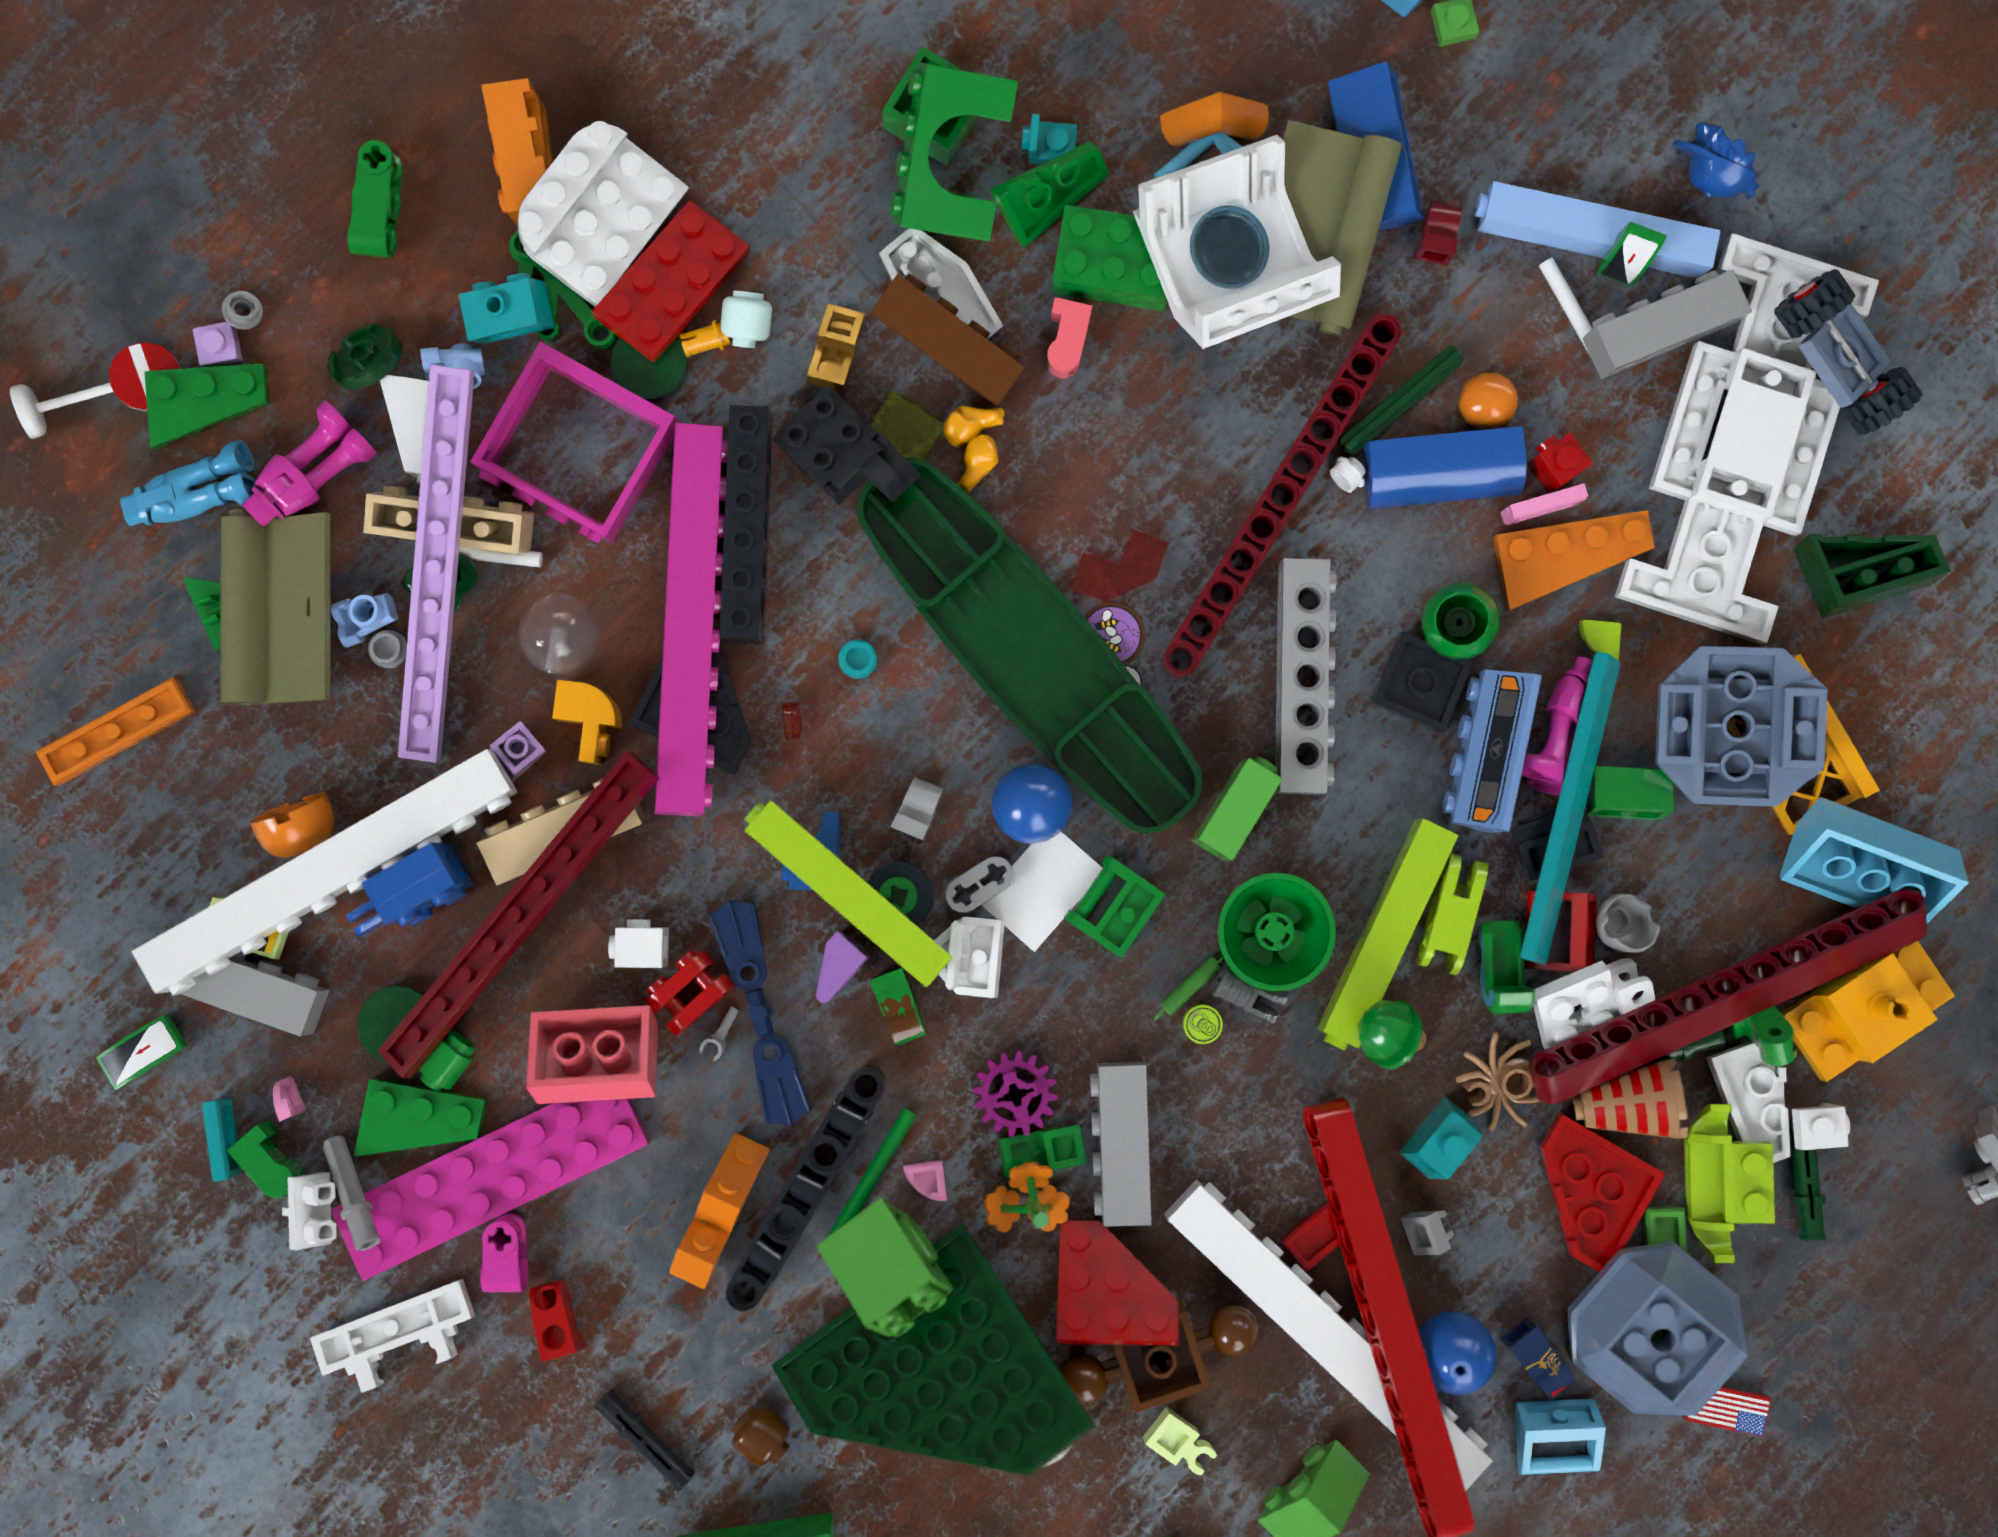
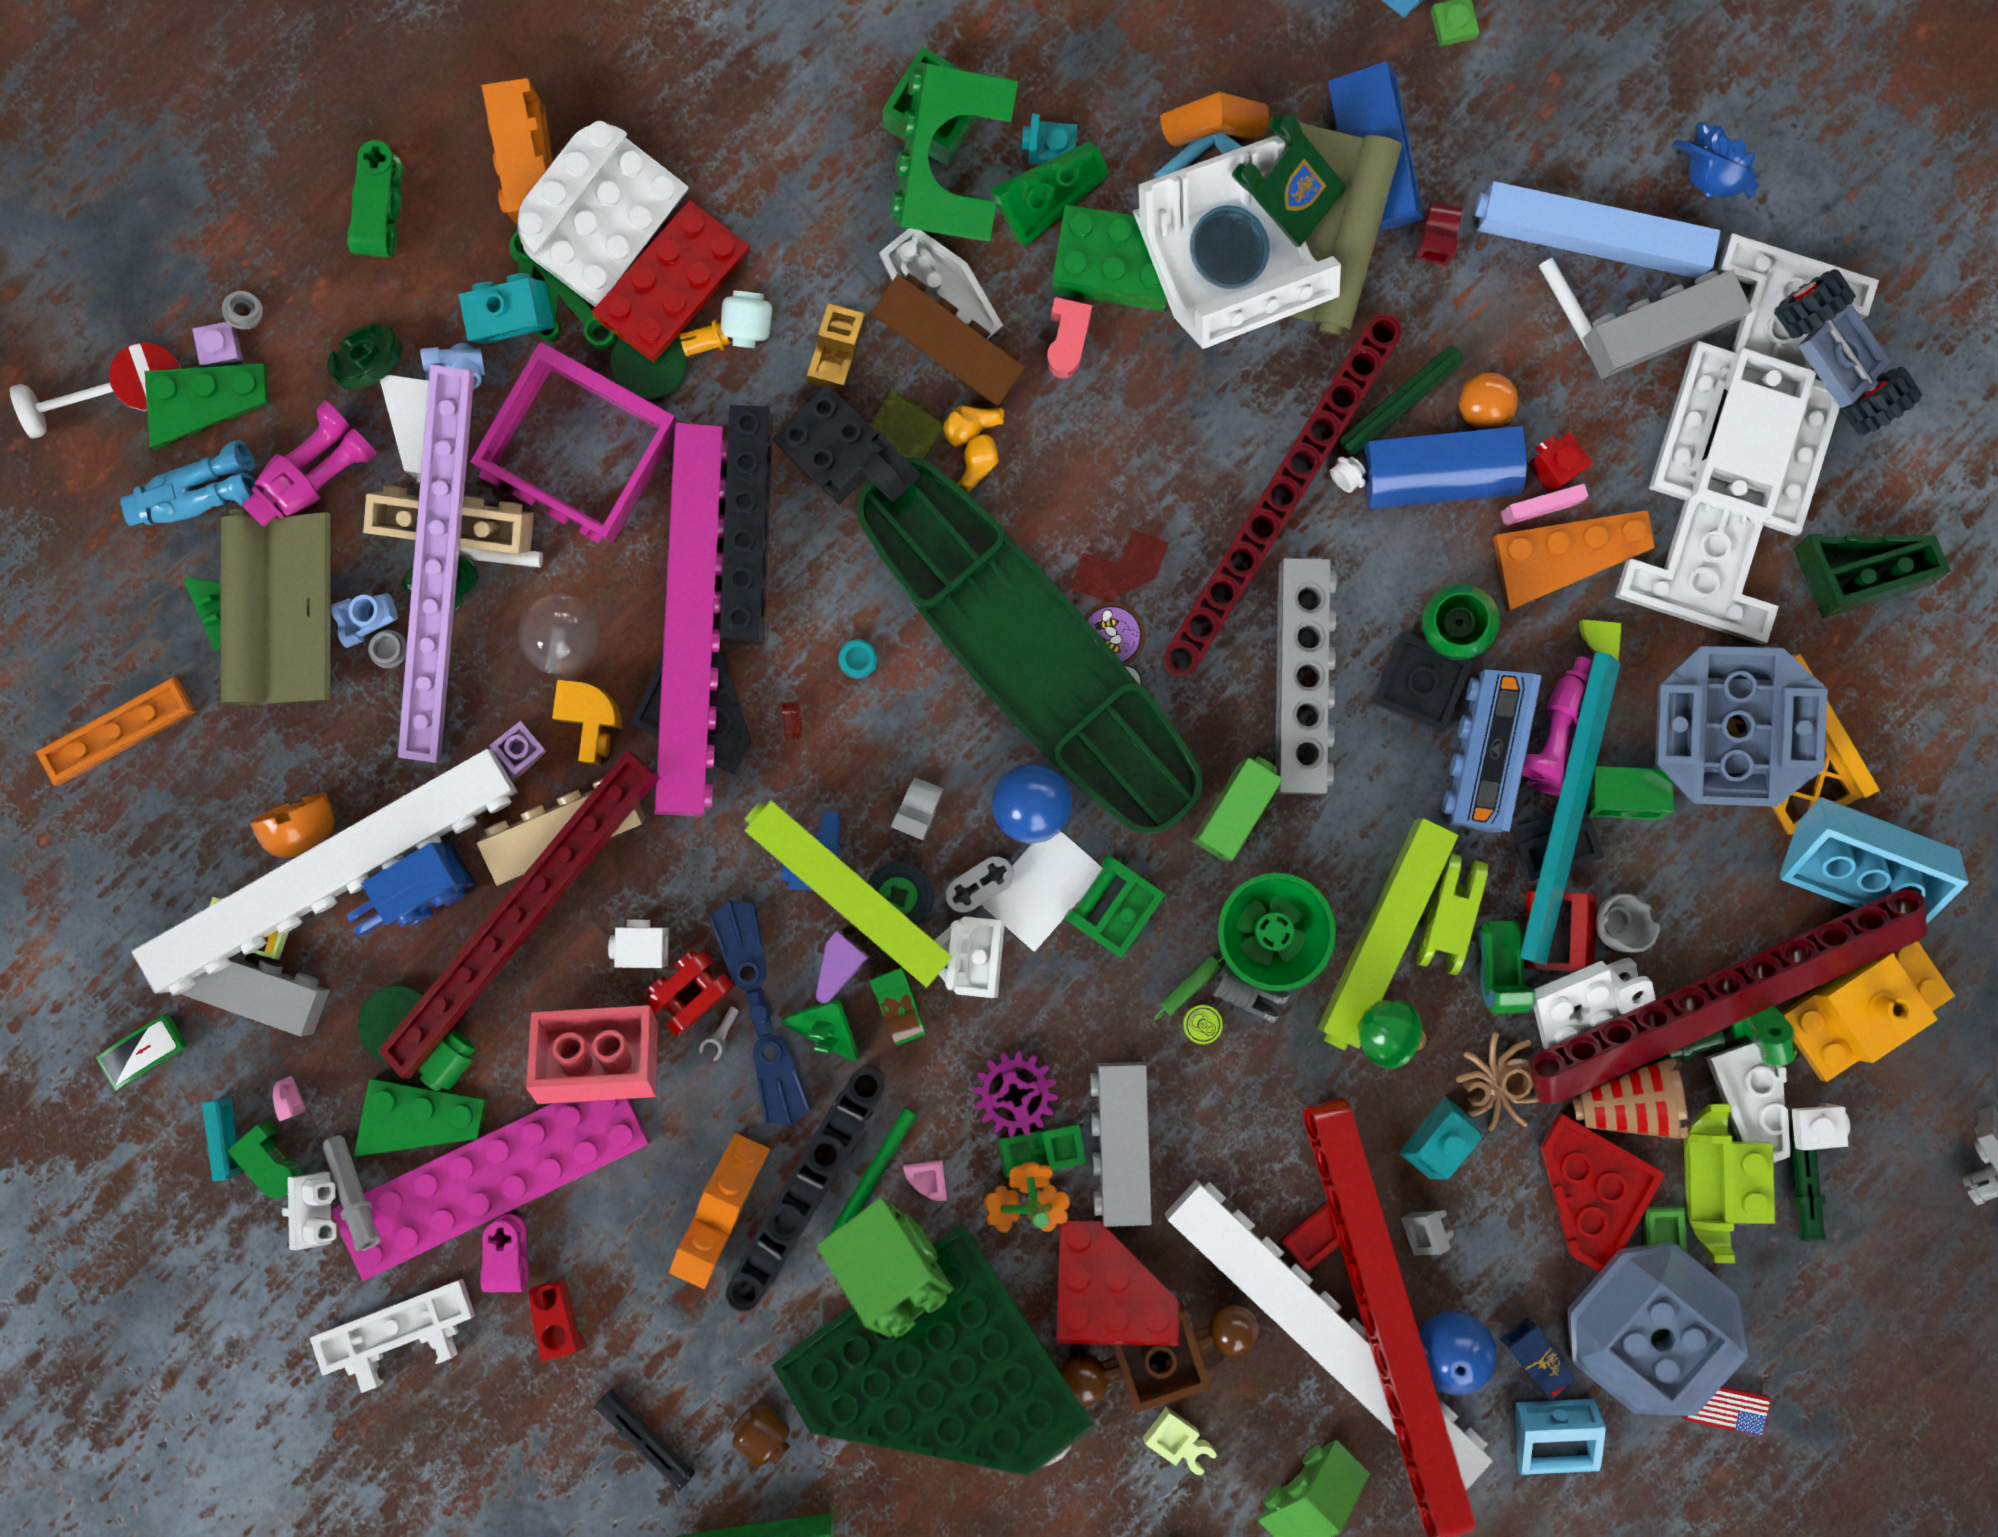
slope [1596,222,1667,286] -> none
none -> green piece [781,999,859,1062]
none -> dark green flag [1232,114,1347,247]

